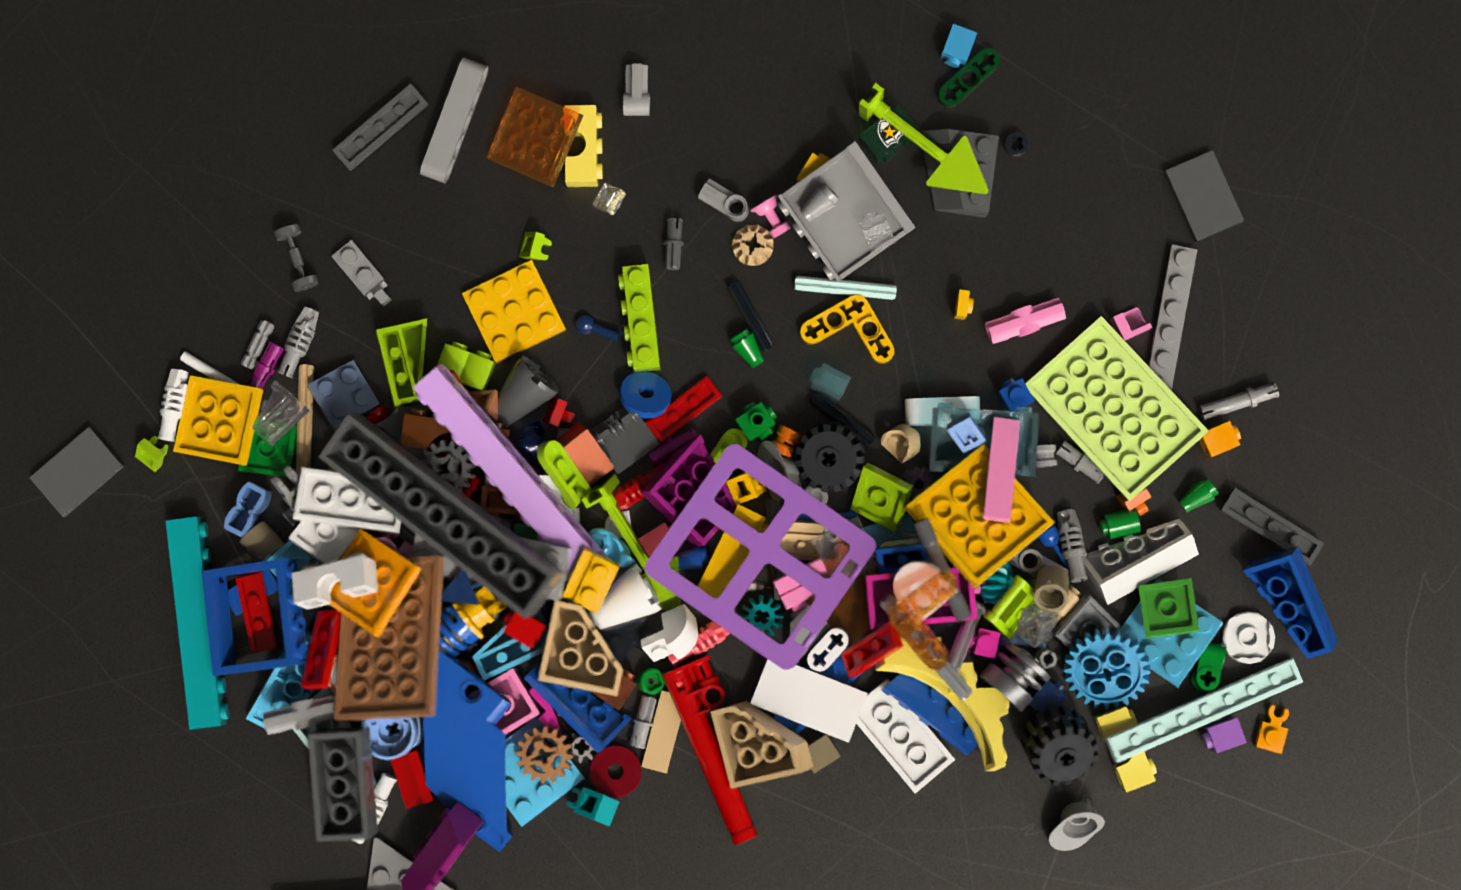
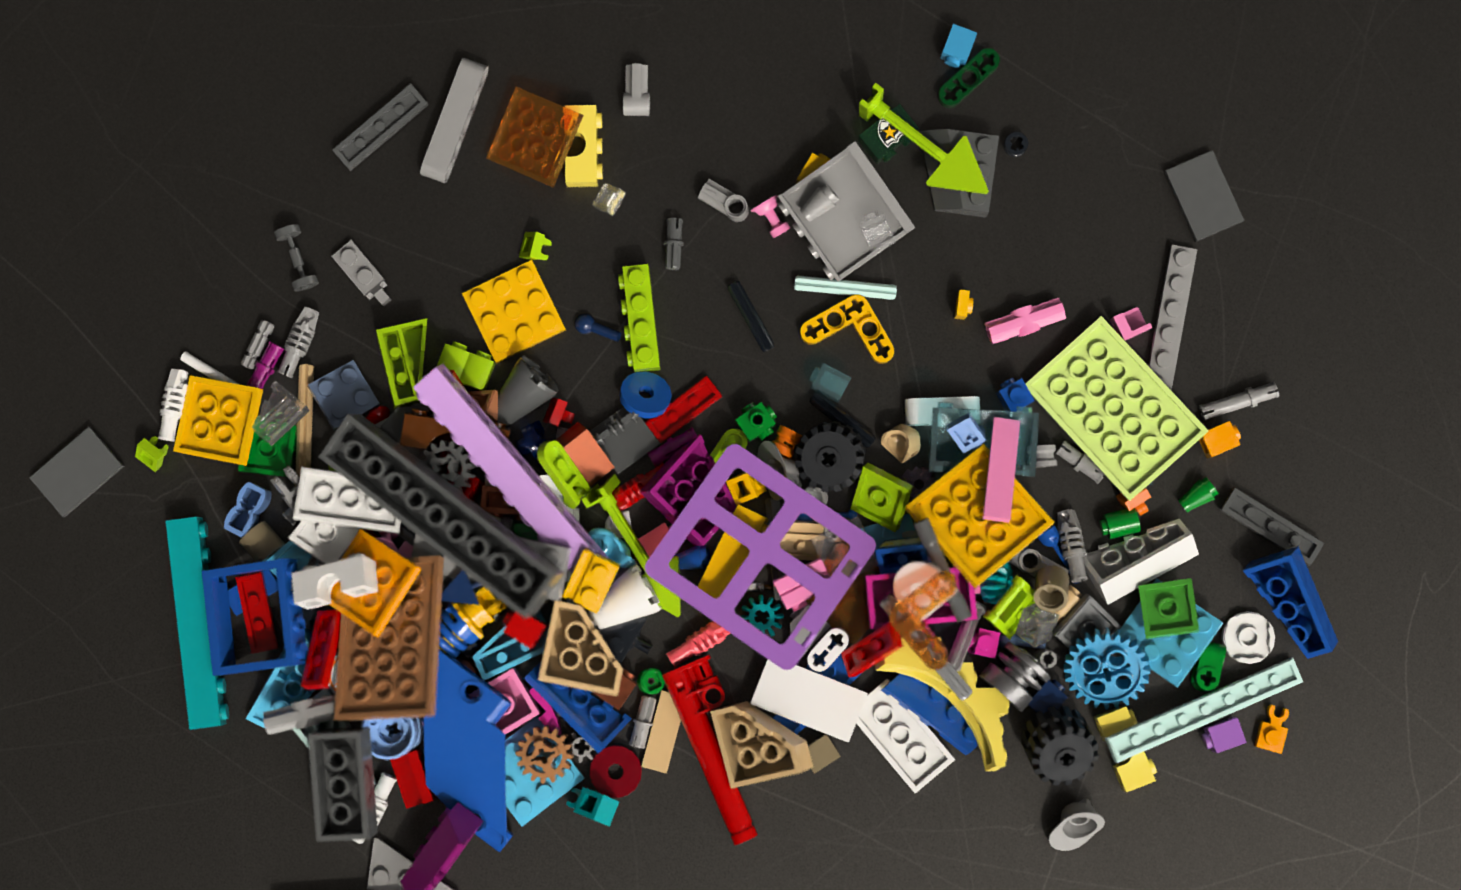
white brick [641,604,698,662] -> none
green cone [730,329,764,368] -> none
tan gear [732,225,773,266] -> none

